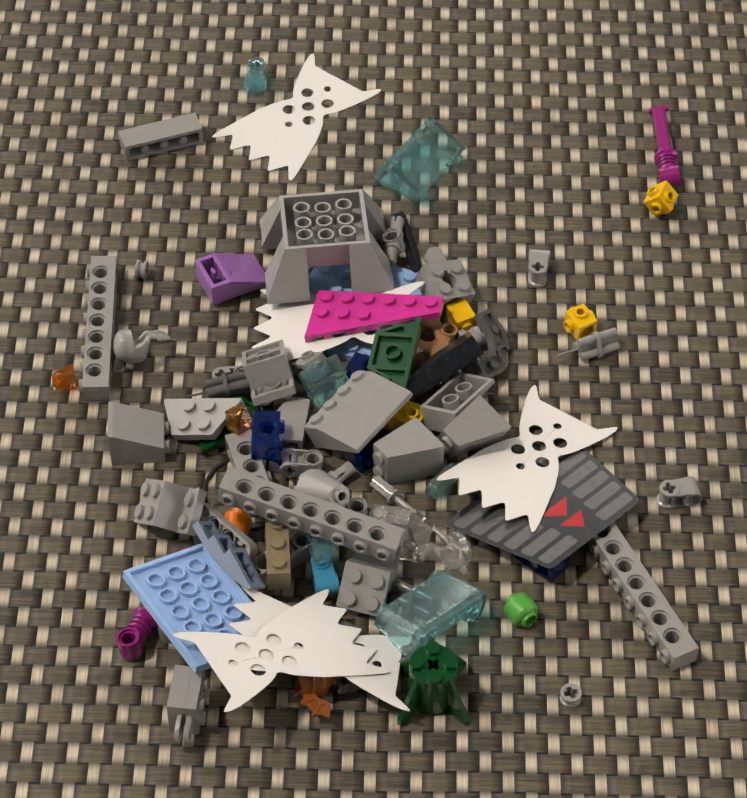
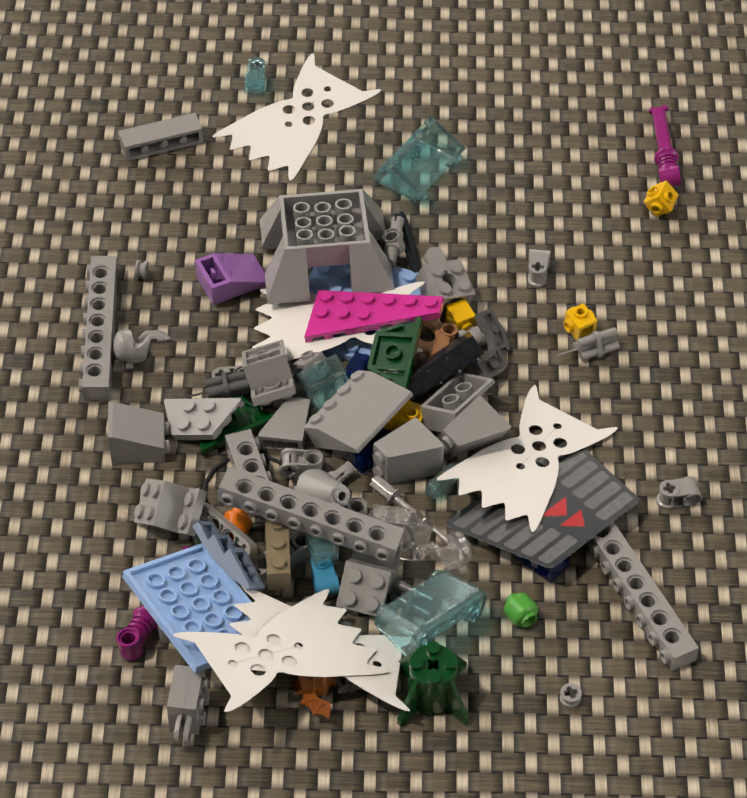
clear orange slope [52,364,76,391] -> none
clear orange slope [225,402,254,435] -> none
clear blue brick [251,410,285,460] -> none

